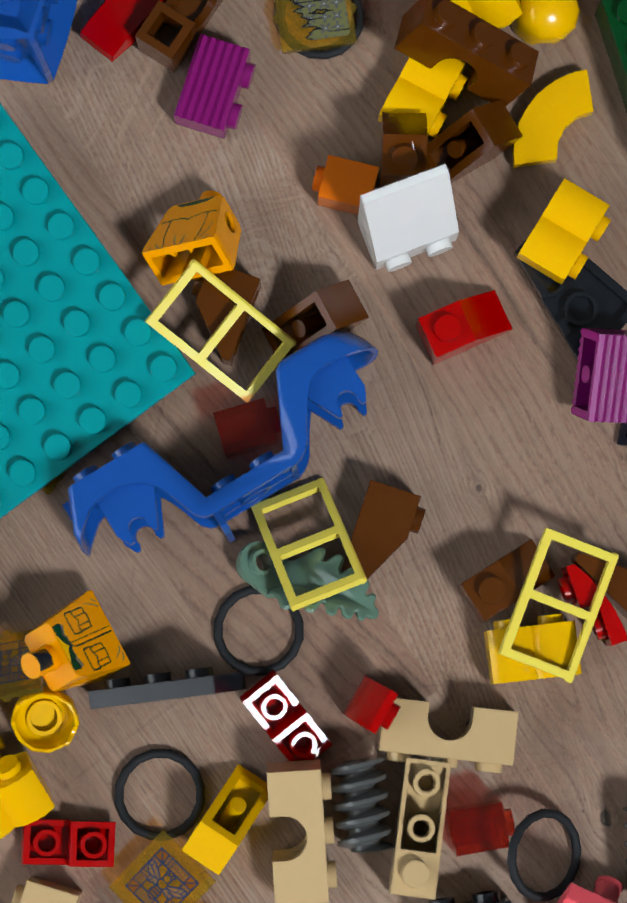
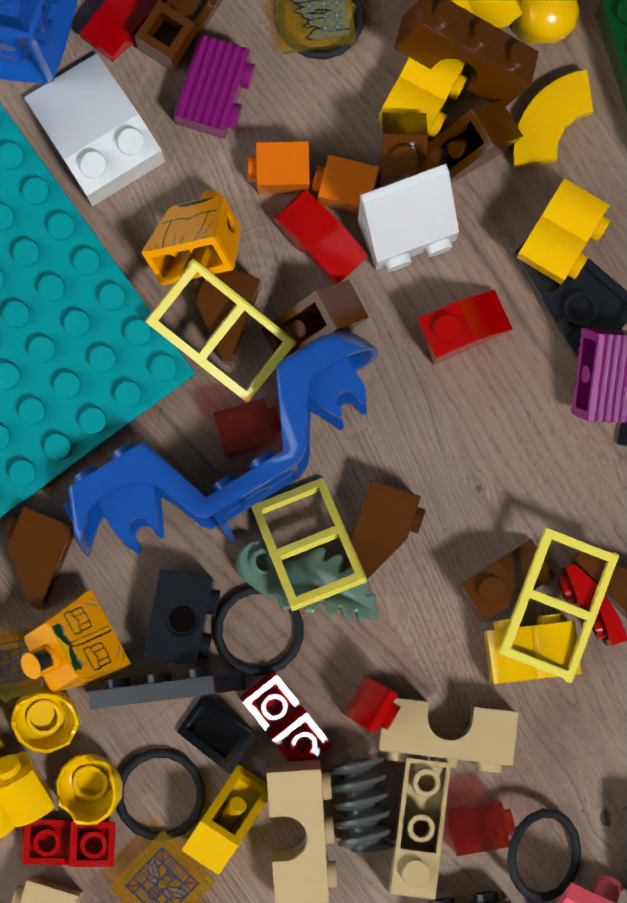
none -> reddish brown slope [4,507,75,610]
none -> white slope [24,53,165,207]
none -> yellow hair [55,753,123,825]
none -> black brick [143,569,221,667]
none -> black slope [177,696,258,774]
none -> orange brick [248,141,310,195]
none -> red slope [273,190,369,284]

